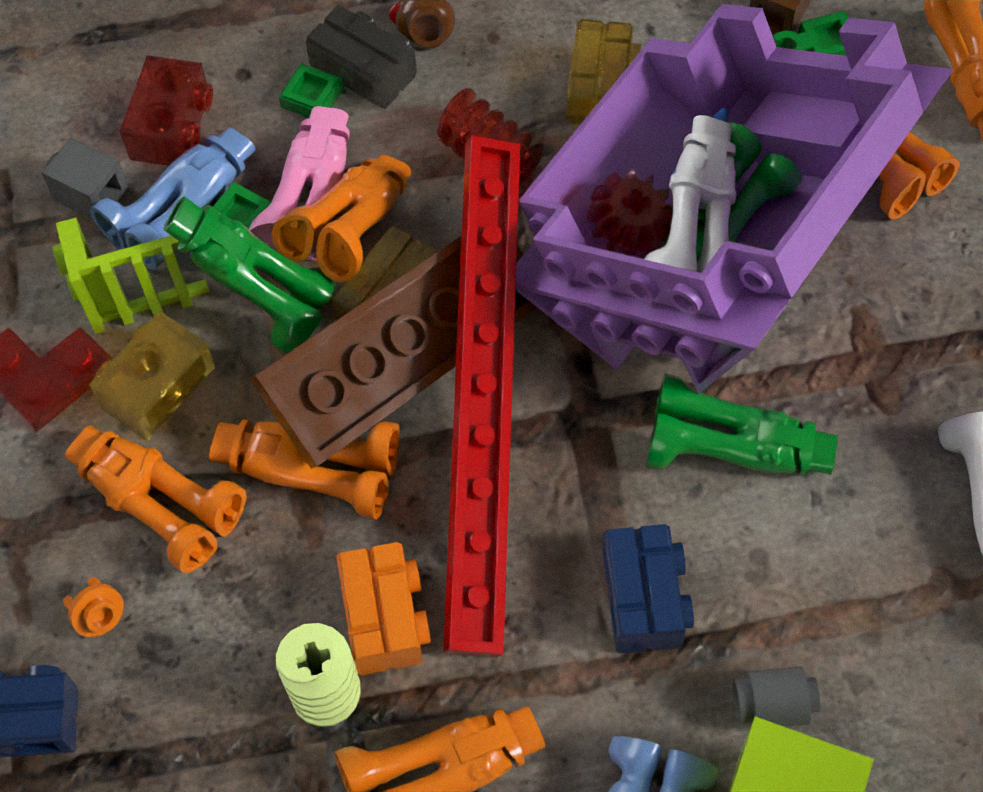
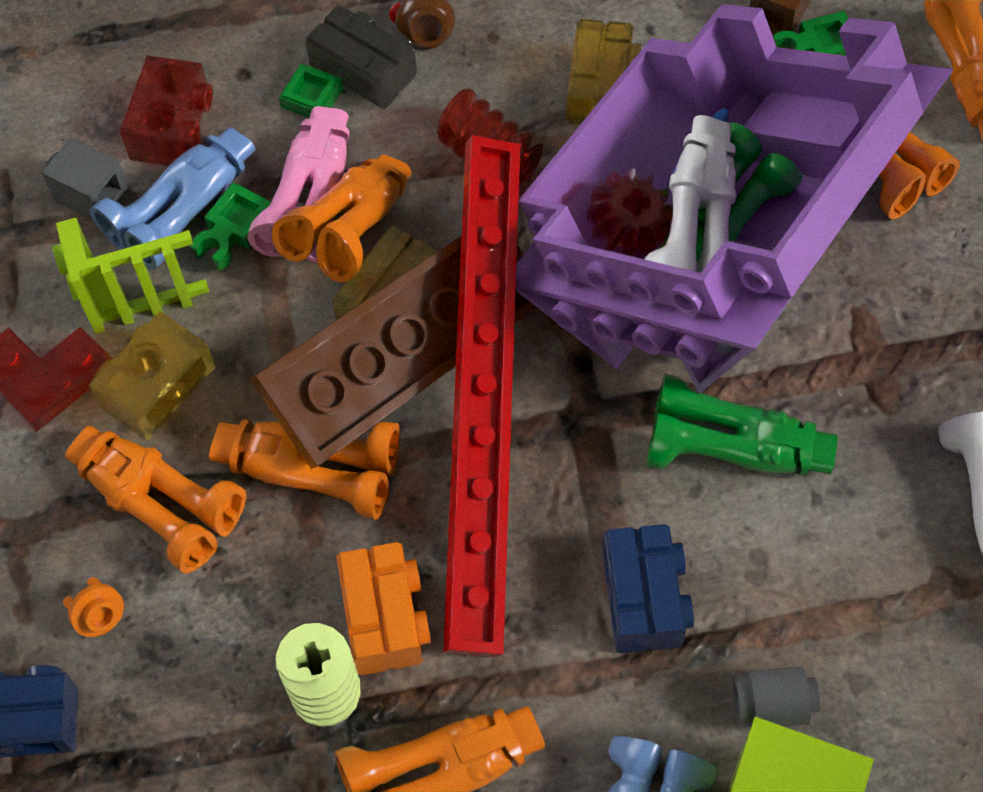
green piece [163,196,334,354] -> none

